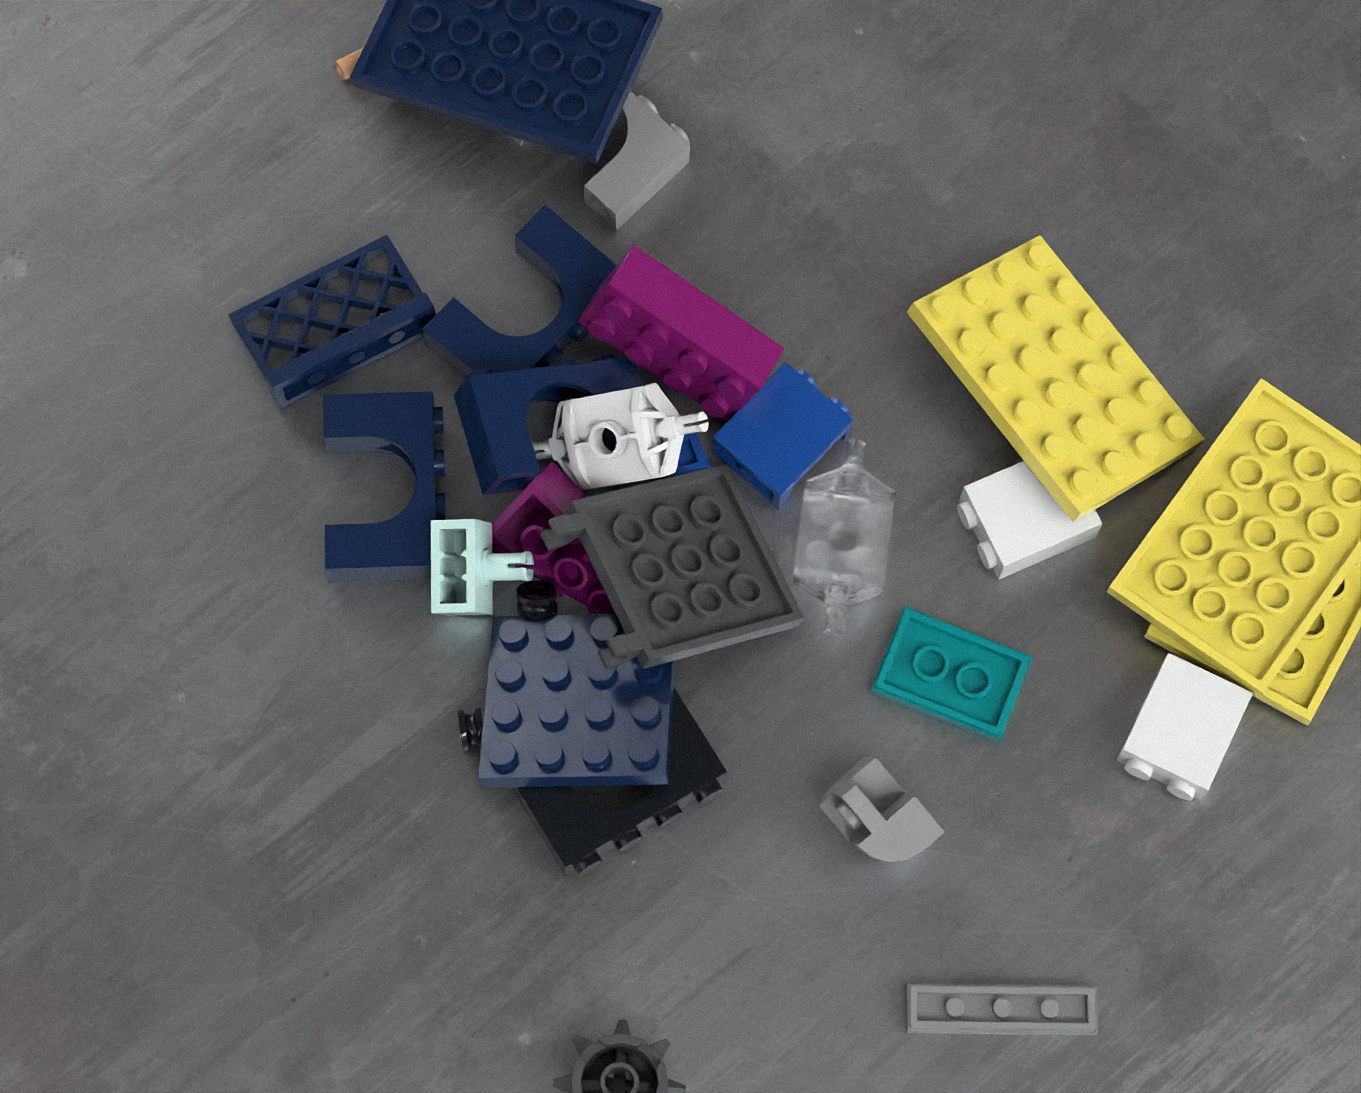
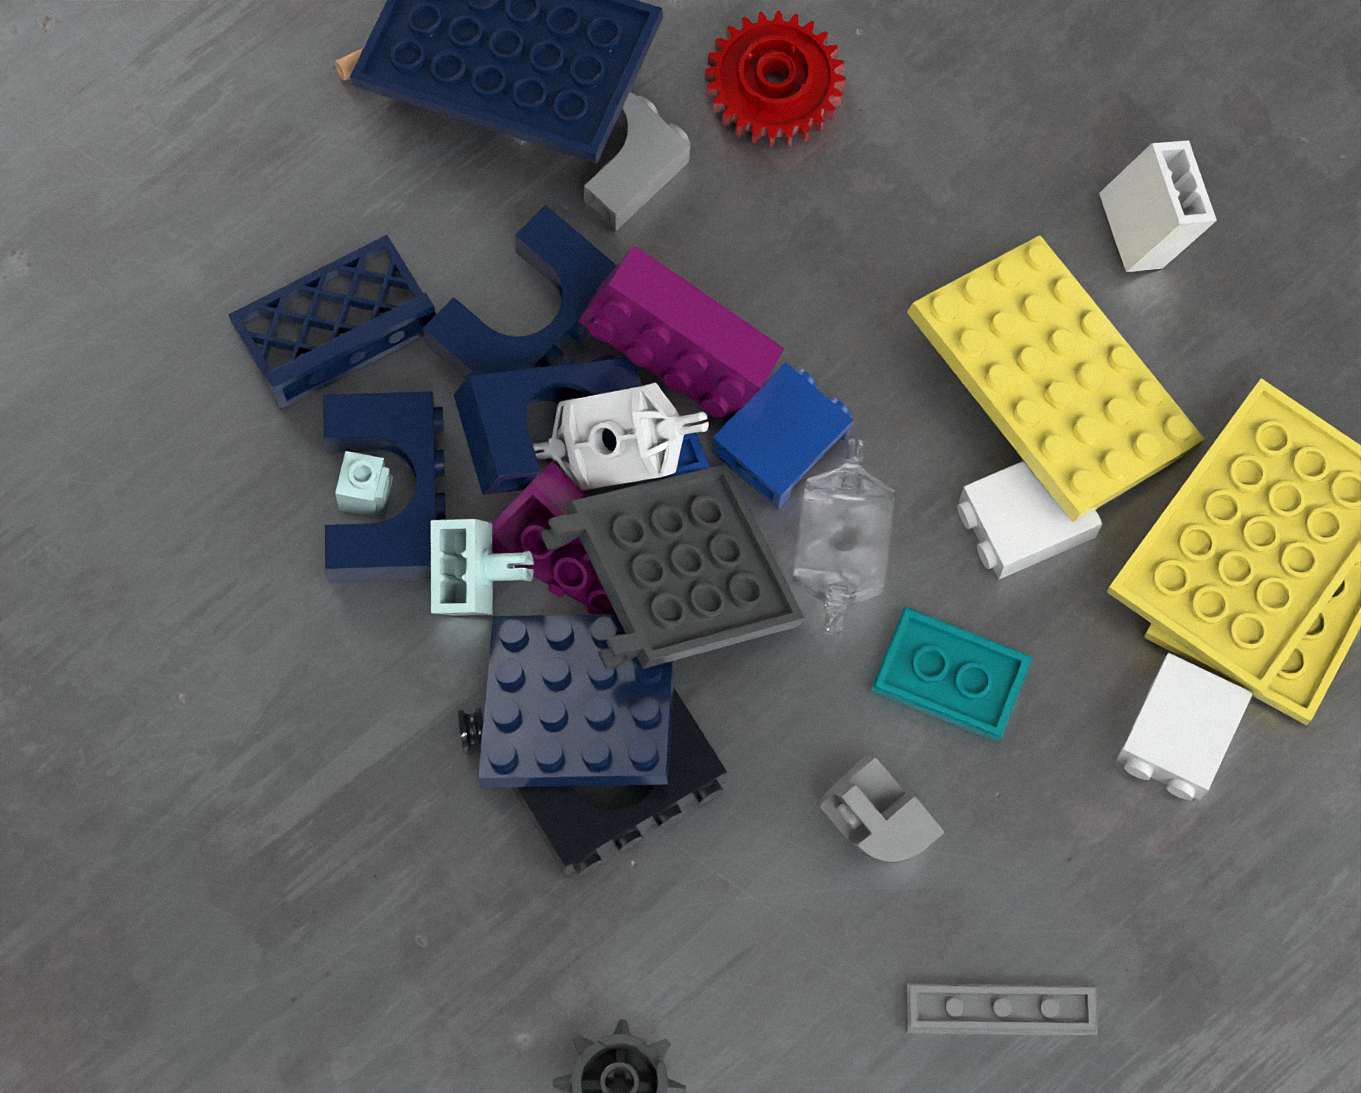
black bush [516,580,558,621] -> none
none -> light aqua window [335,451,393,519]
none -> red gear [705,11,846,147]
none -> white brick [1099,140,1217,272]

